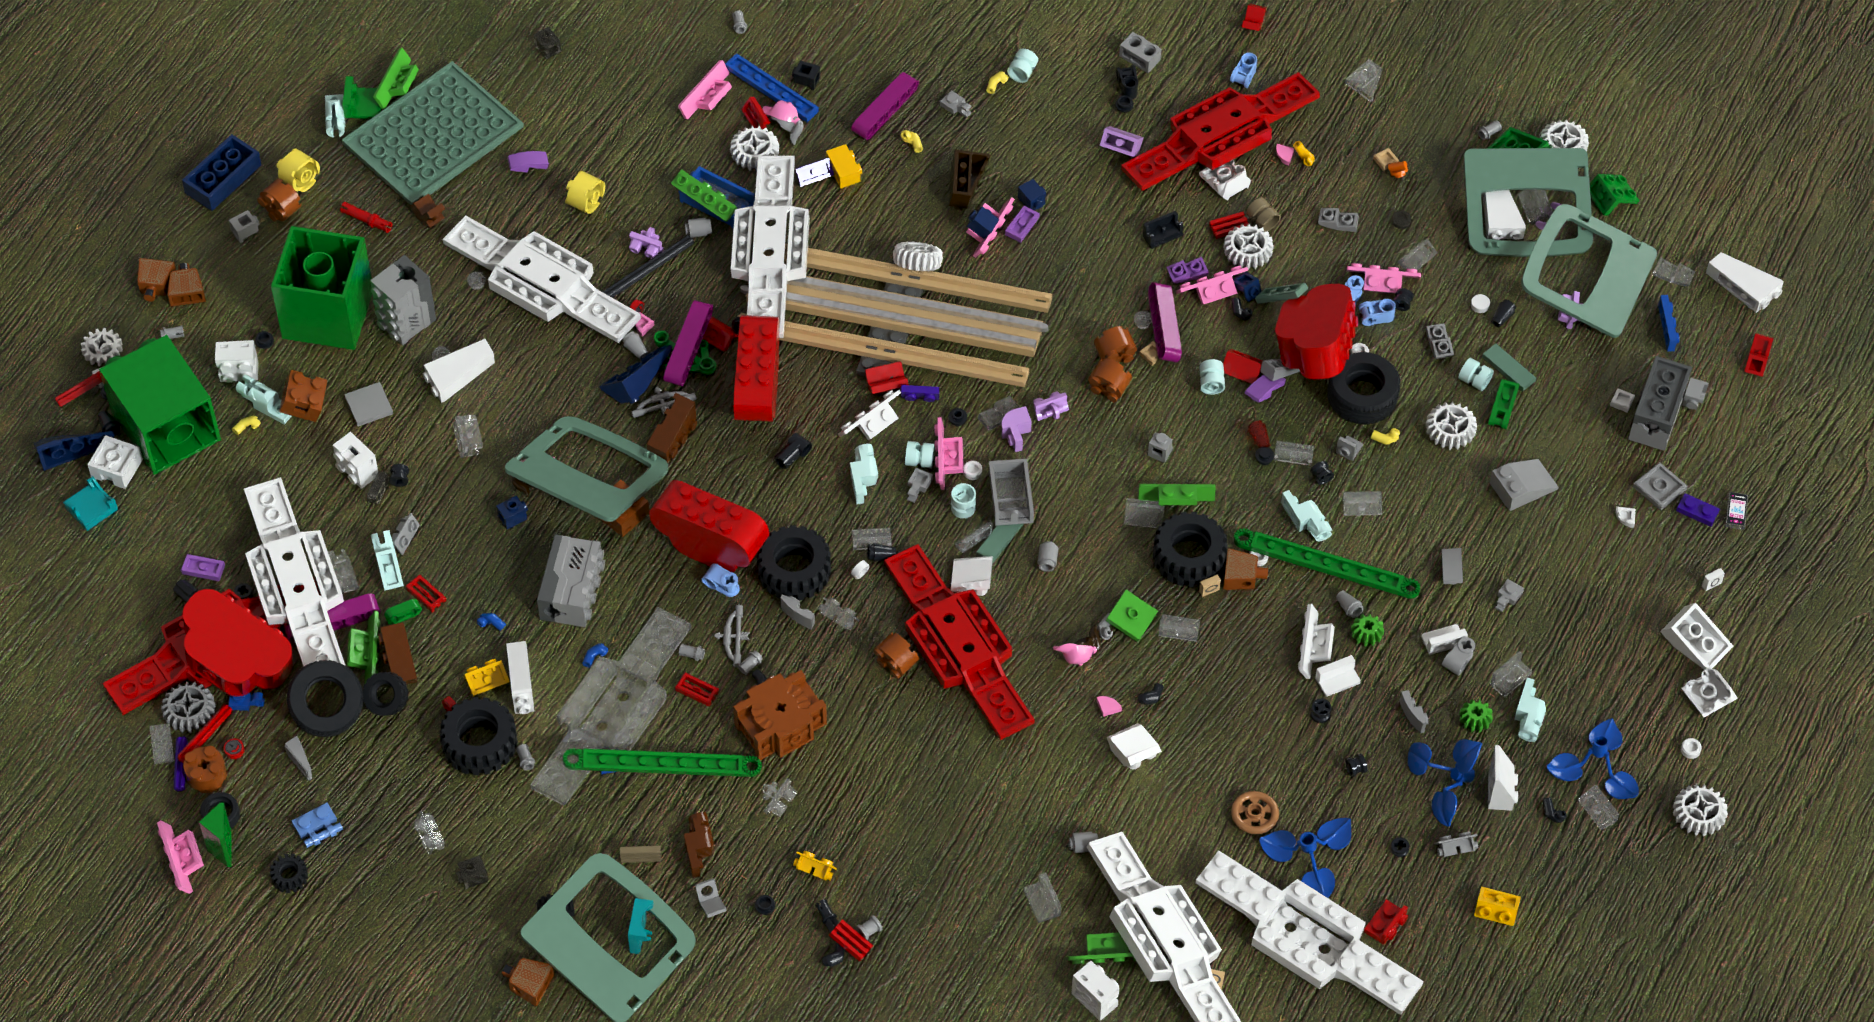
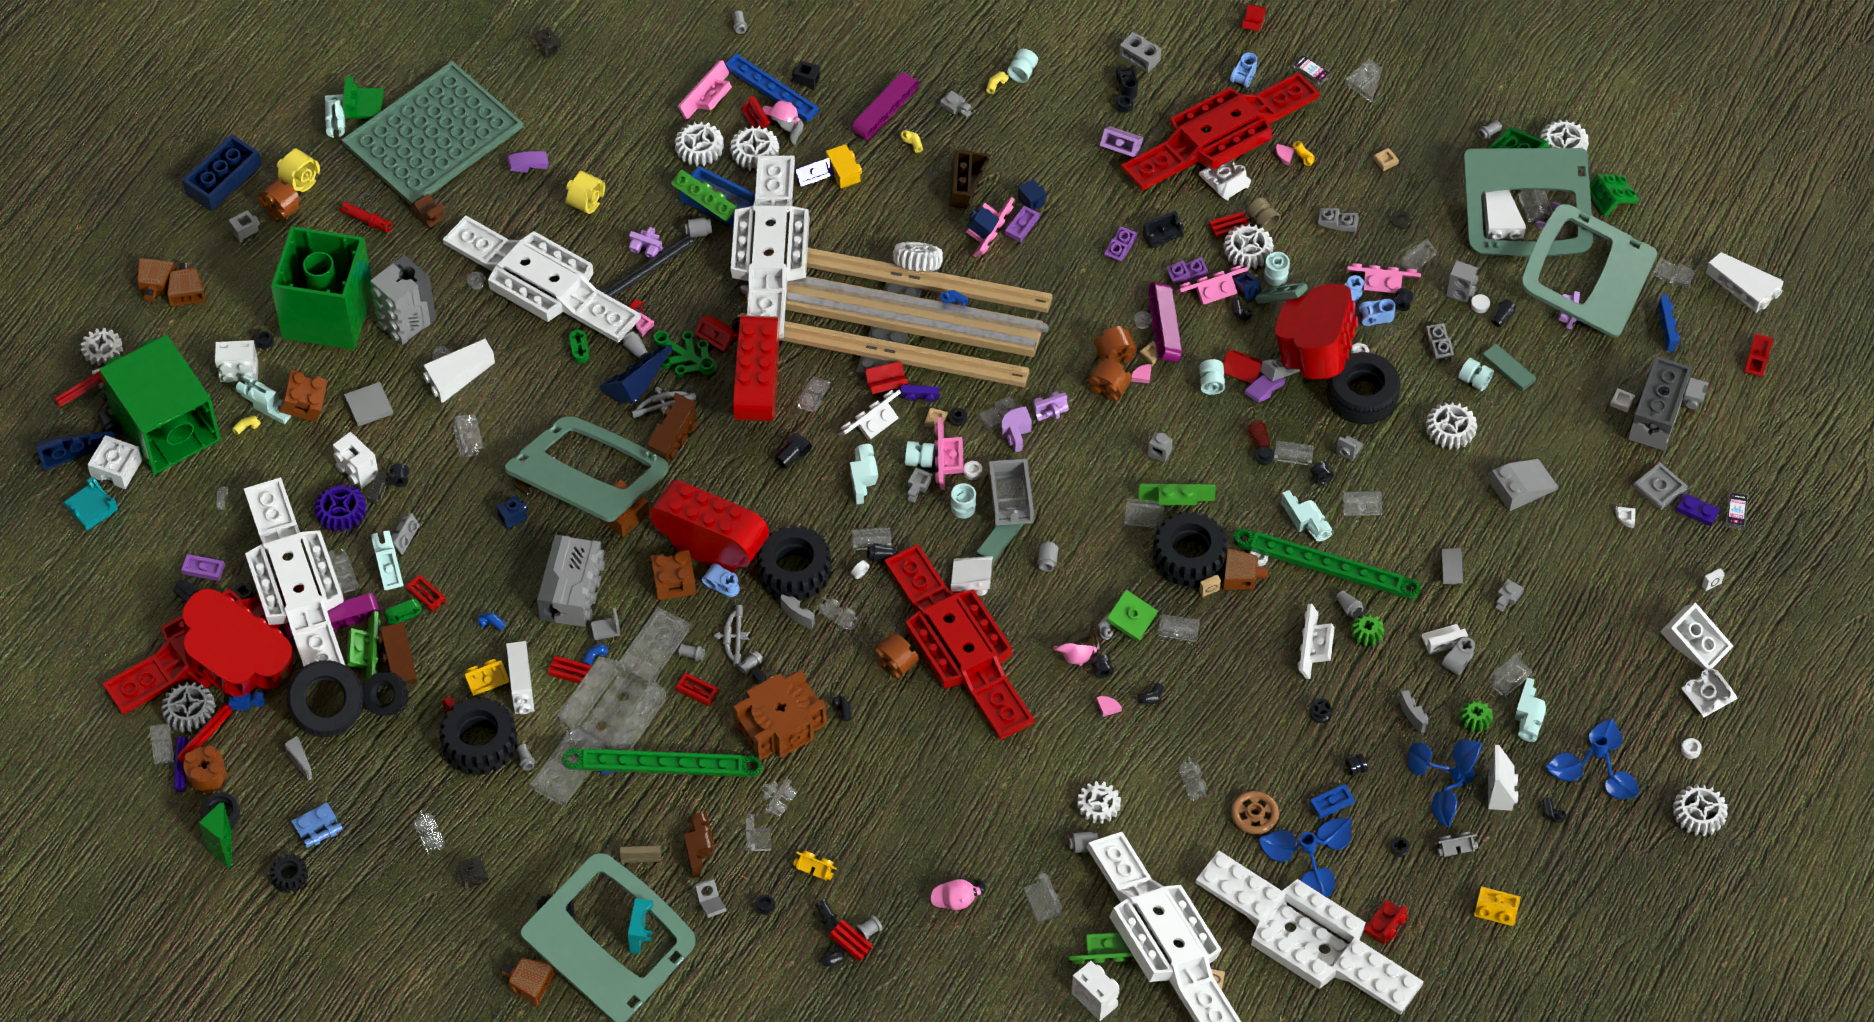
bright pink bracket [157,820,204,894] -> none
light grey pin [160,325,184,339] -> none
tile [224,739,245,759] -> none
bright green bracket [373,48,419,109] -> none
magenta beam [664,300,713,386] -> none
clear slope [954,521,992,553] -> none
white slope [1107,723,1162,769] -> none
white panel [1315,655,1361,697] -> none
light yellow arm [1371,428,1400,445] -> none
orange plate [1388,161,1408,178] -> none
green plate [1488,379,1520,430] -> none
clear slope [1578,785,1619,830] -> none
none -> clear tile [217,486,228,510]
none -> dark purple gear [314,483,367,533]
none -> red tile [548,656,592,685]
none -> green beam [569,330,589,364]
none -> light grey bracket [591,608,620,640]
none -> dark orange piece [651,550,696,600]
none -> white gear [675,121,724,167]
none -> clear panel [746,814,771,851]
none -> clear slope [797,377,830,412]
none -> black arm [833,696,852,721]
none -> tan tile [925,408,948,427]
none -> bright pink hair [931,878,986,910]
none -> blue arm [940,290,969,306]
none -> white gear [1077,781,1121,824]
none -> black wheel [1091,655,1114,678]
none -> medium lavender slope [1104,226,1137,262]
none -> bright pink tile [1131,364,1152,383]
none -> clear hinge [1179,757,1208,801]
none -> light aqua wheel [1264,252,1290,286]
none -> tile [1292,54,1331,87]
none -> blue plate [1310,784,1355,819]
none -> light grey brick [1446,261,1479,303]

